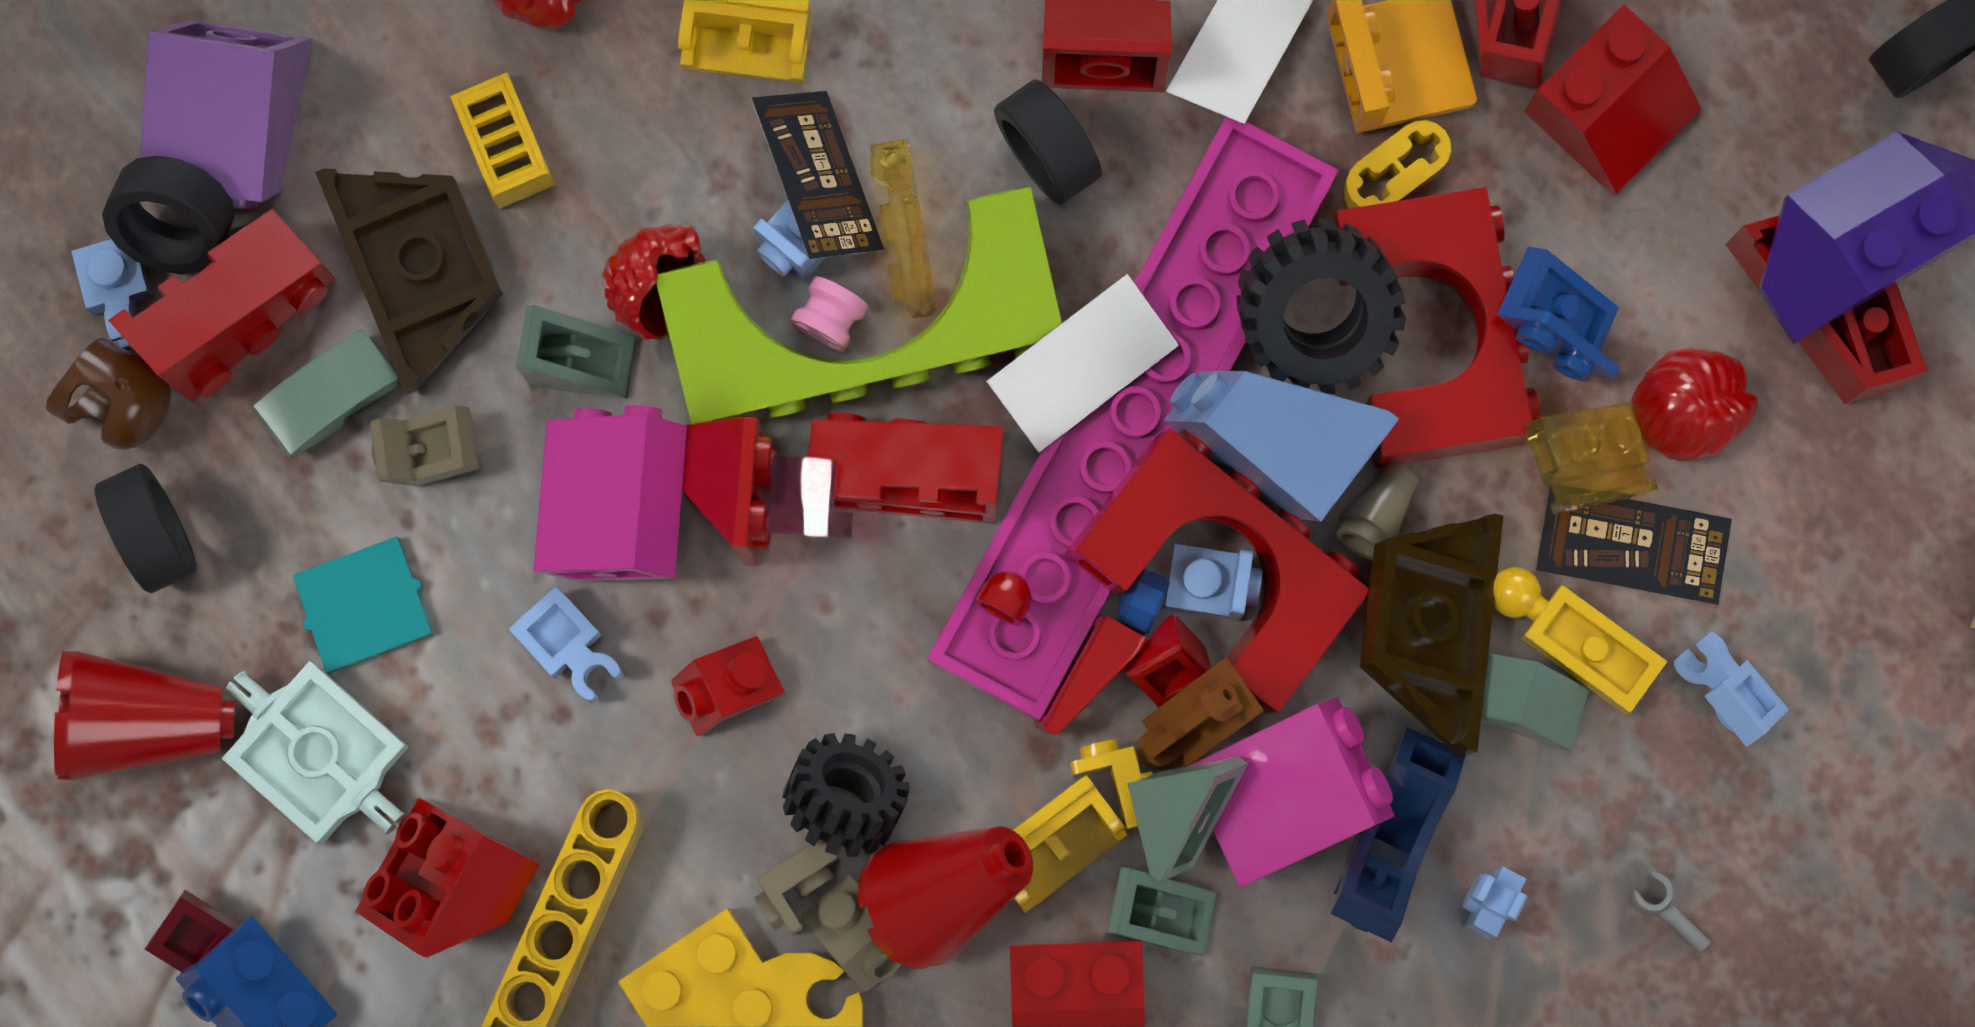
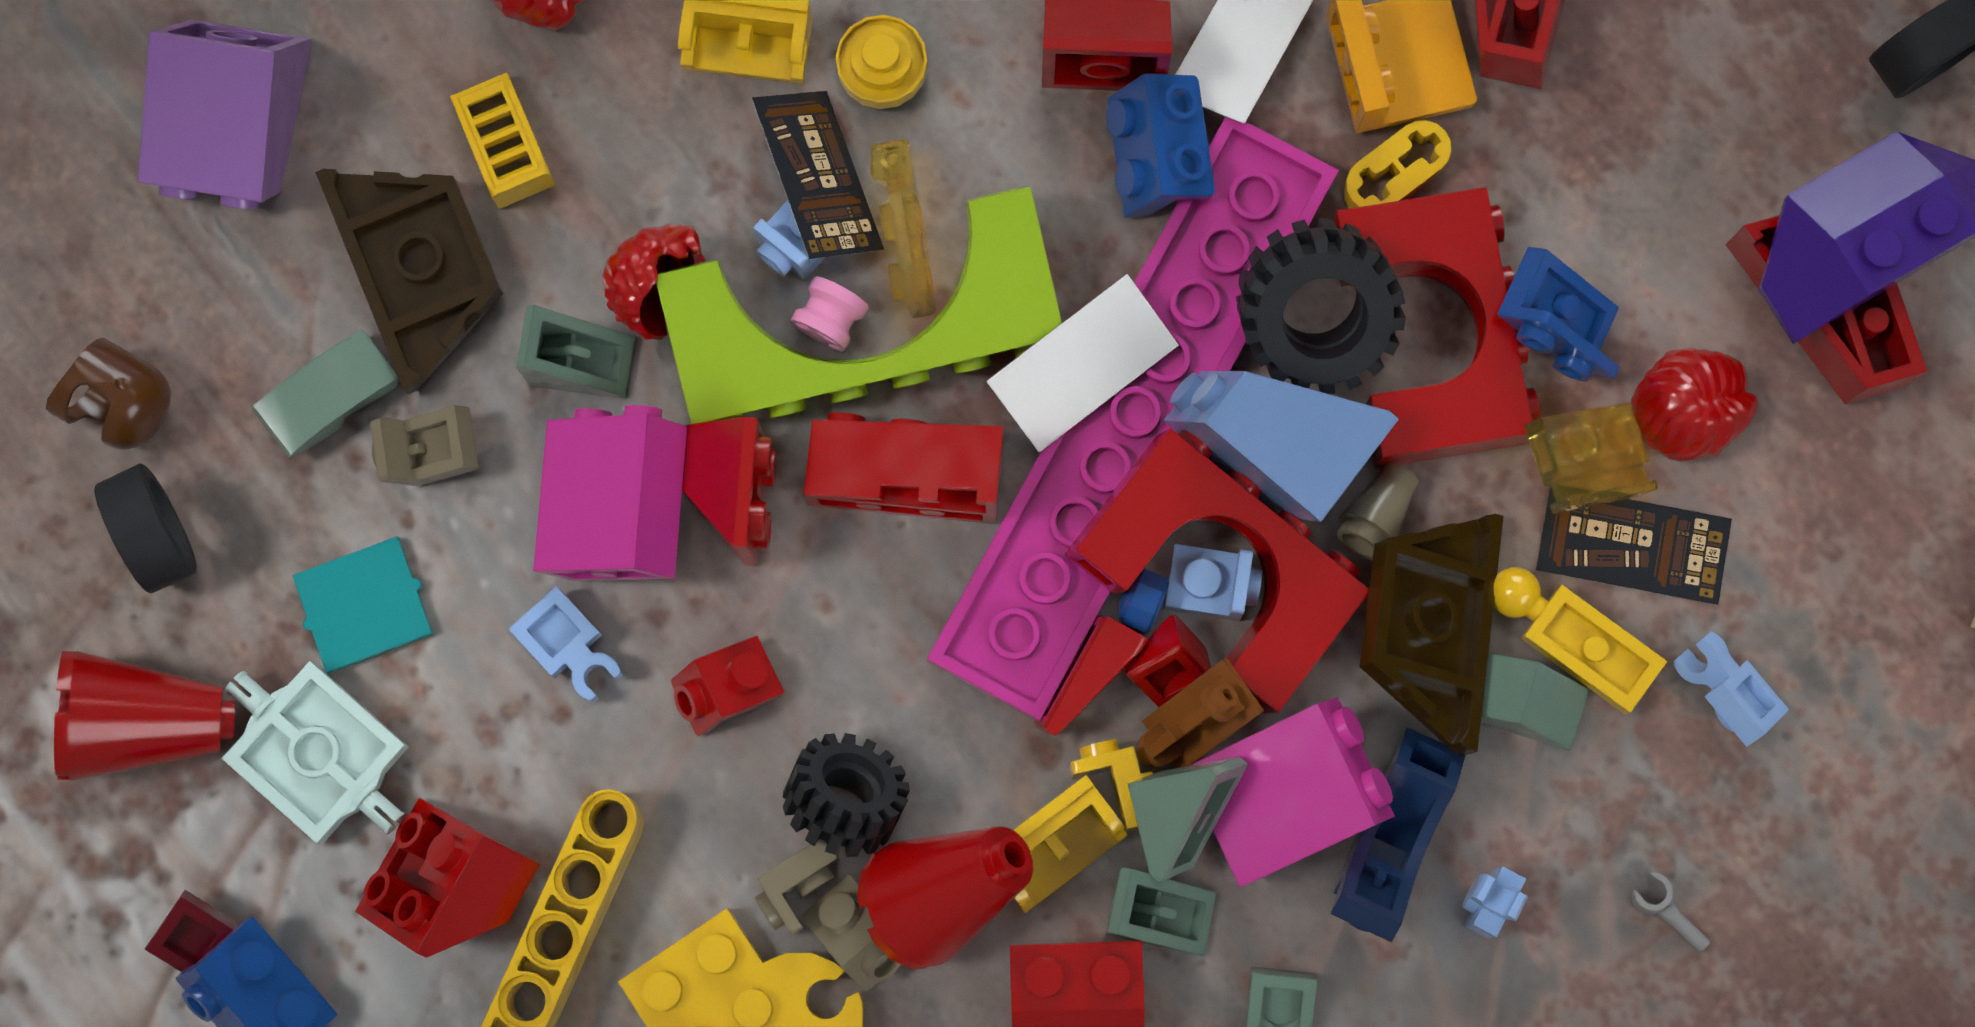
light blue plate [71,239,154,350] -> none
black tyre [102,155,235,275] -> none
red wedge [108,209,335,402] -> none
clear pink panel [767,455,853,538] -> none
red hinge [975,571,1032,626] -> none
black tyre [994,79,1102,205] -> none
red slope [1524,4,1702,197] -> none
none -> yellow plate [836,15,928,109]
none -> blue bracket [1106,74,1215,218]

